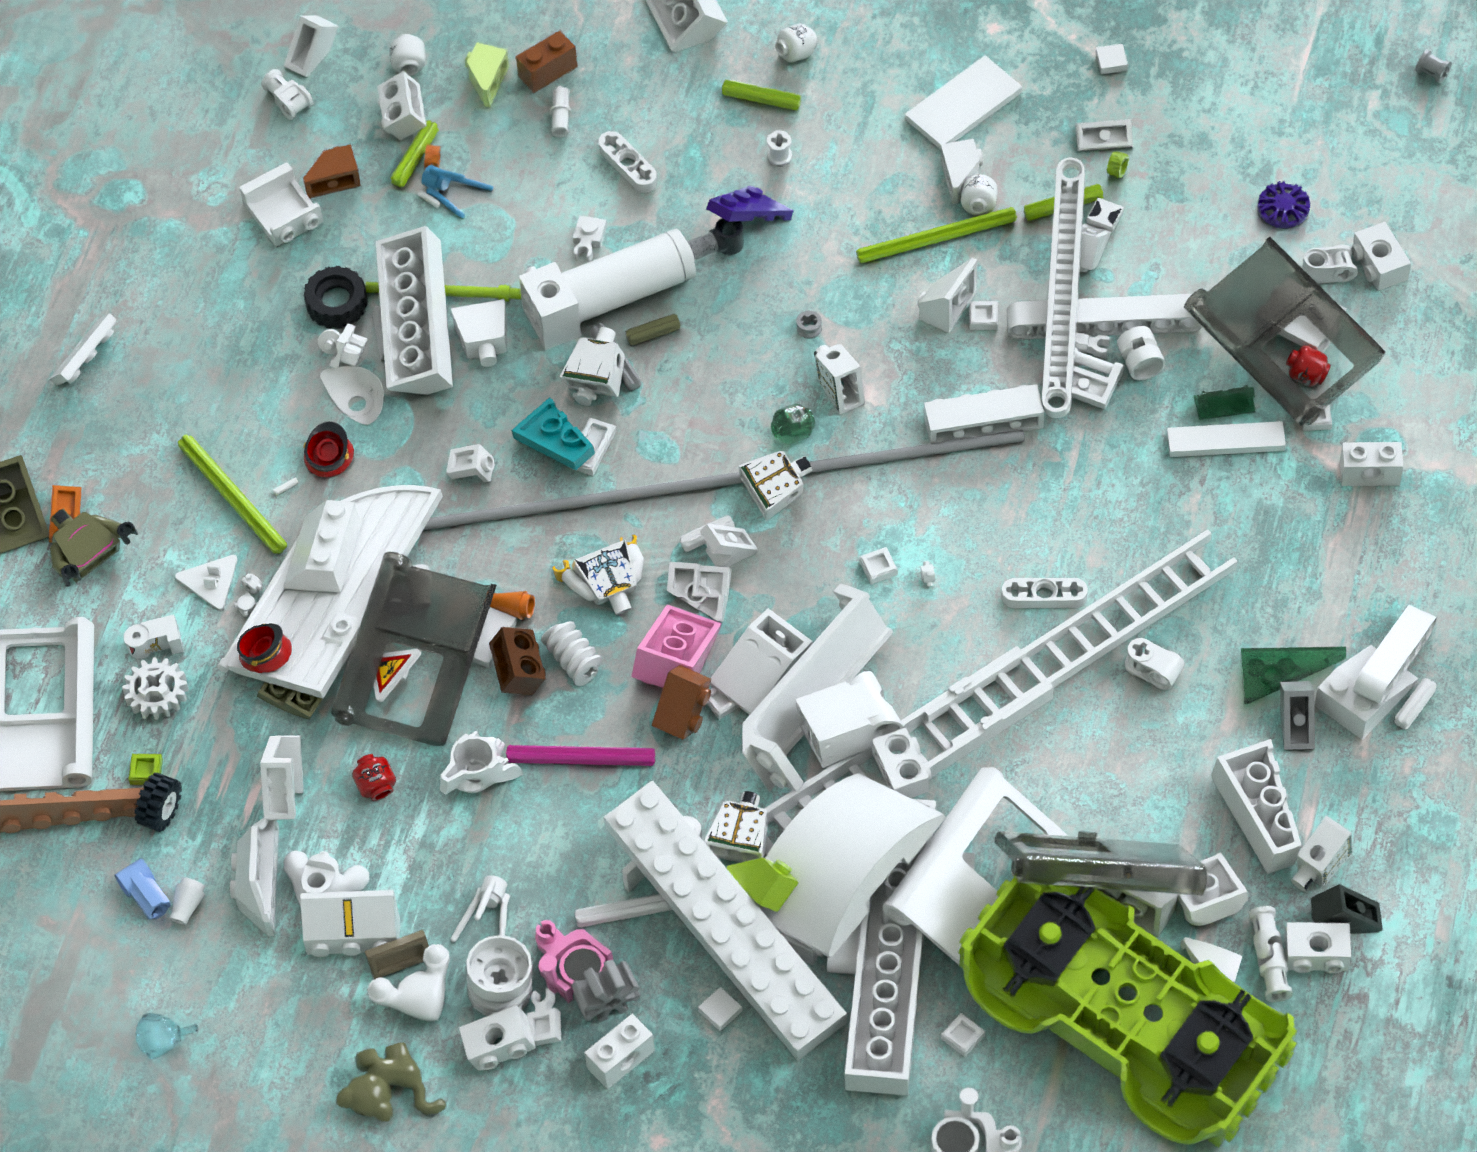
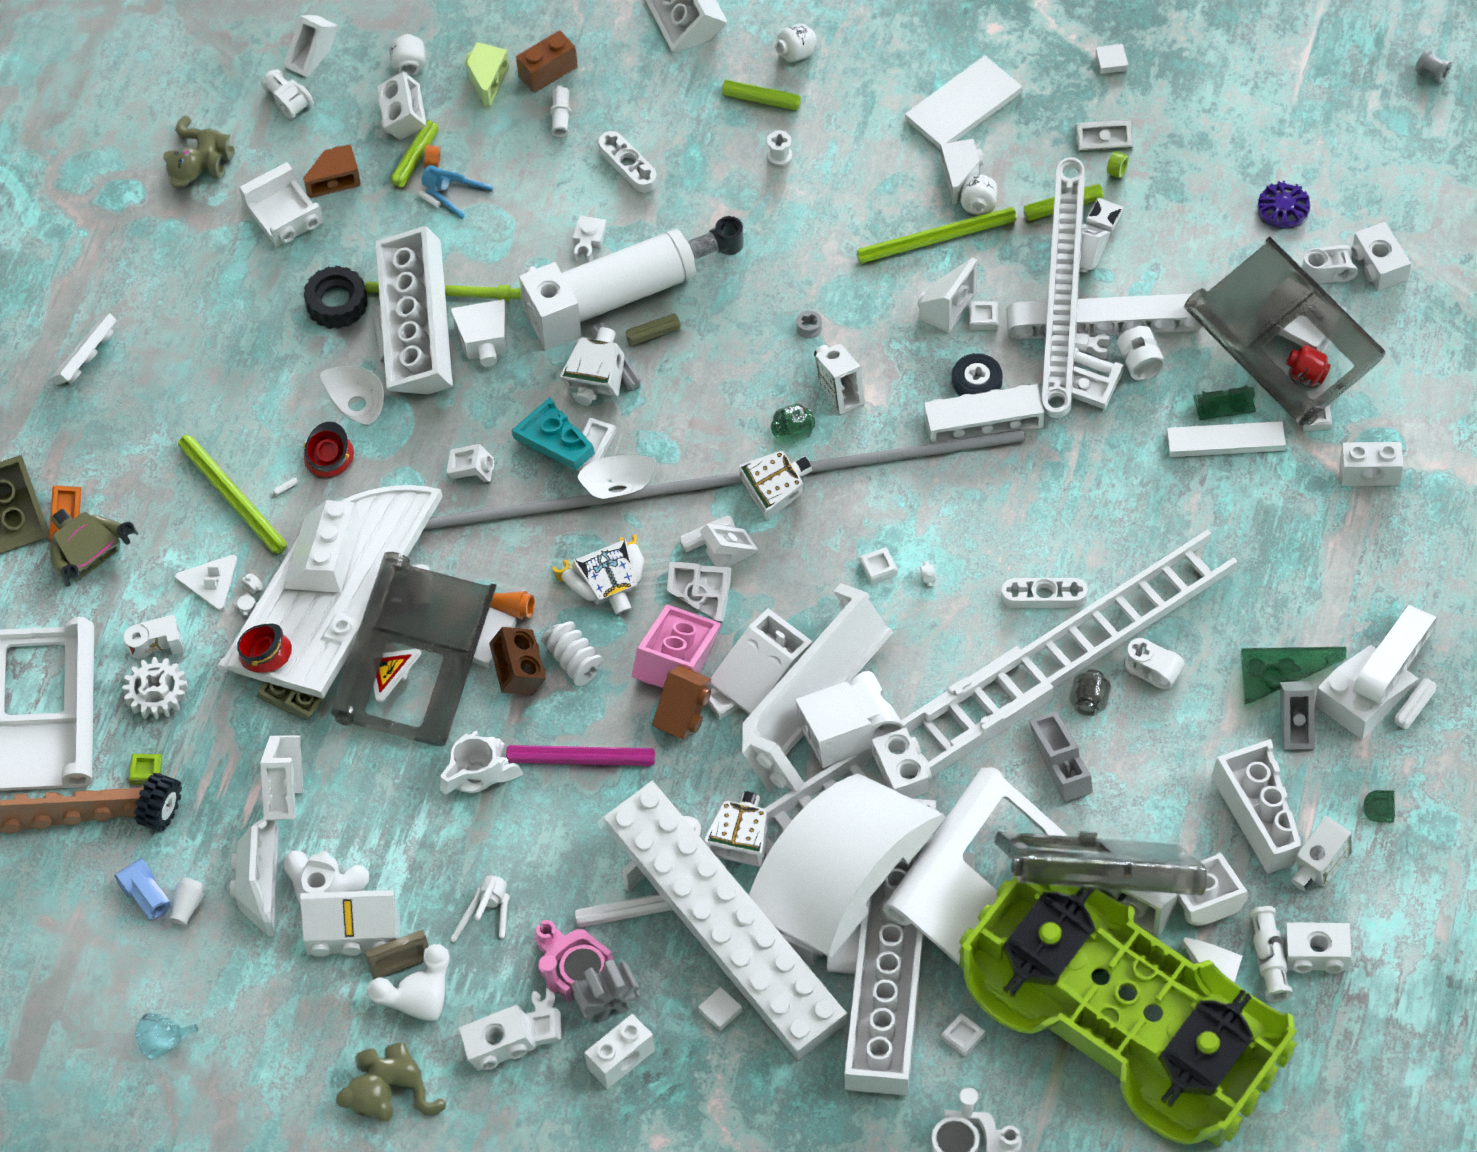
white hips [318,324,367,369] -> none
red head [352,754,397,801] -> none
white wheel [466,935,532,1016] -> none
dark purple wing [706,186,794,221] -> none
lime slope [726,857,799,912] -> none
pearl dark grey slope [1311,884,1383,934] -> none
none -> olive animal [163,116,235,188]
none -> white piece [578,455,656,499]
none -> black bush [952,353,1003,396]
none -> light grey slope [1029,711,1093,802]
none -> clear smoke head [1069,669,1111,716]
none -> clear green tile [1363,790,1395,823]

